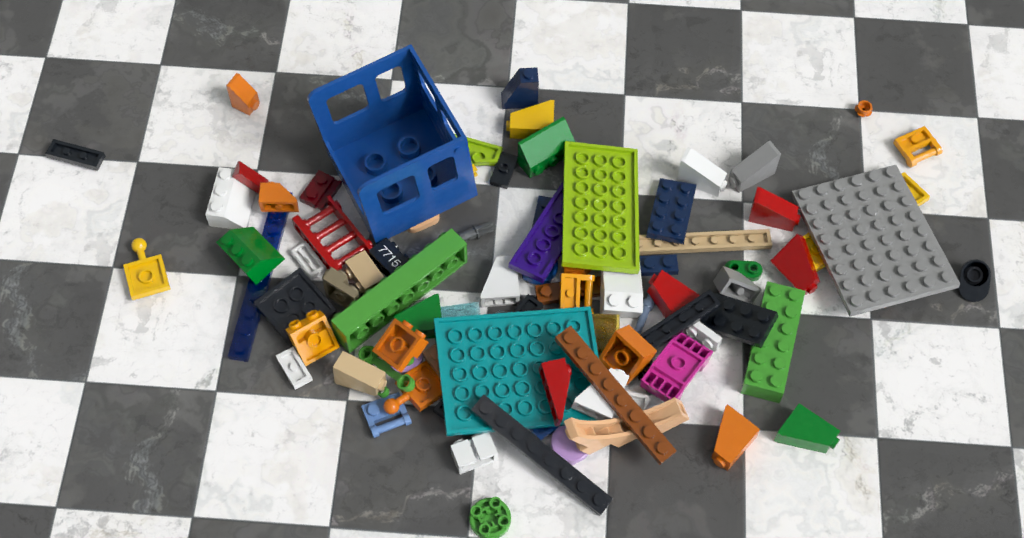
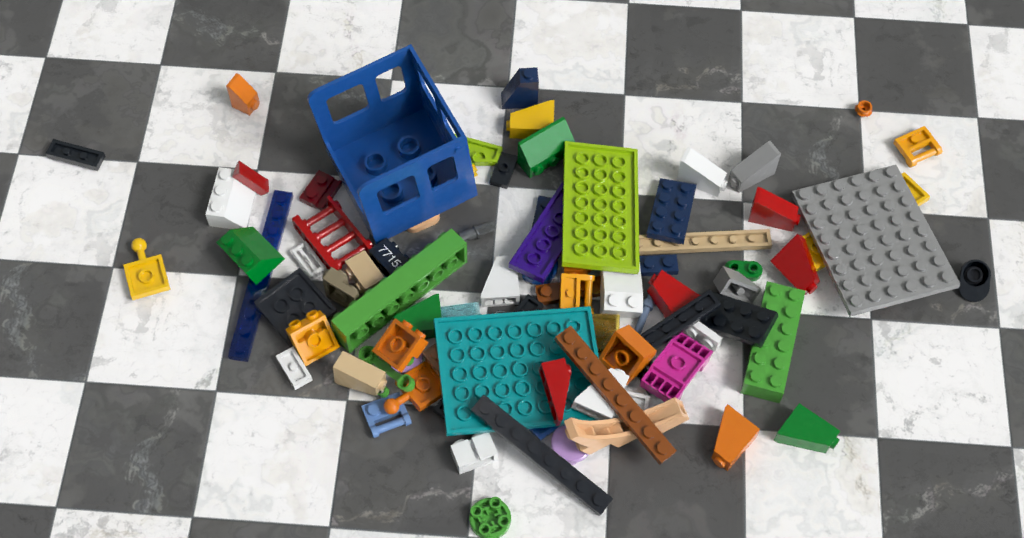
orange slope [259,182,299,212] -> none

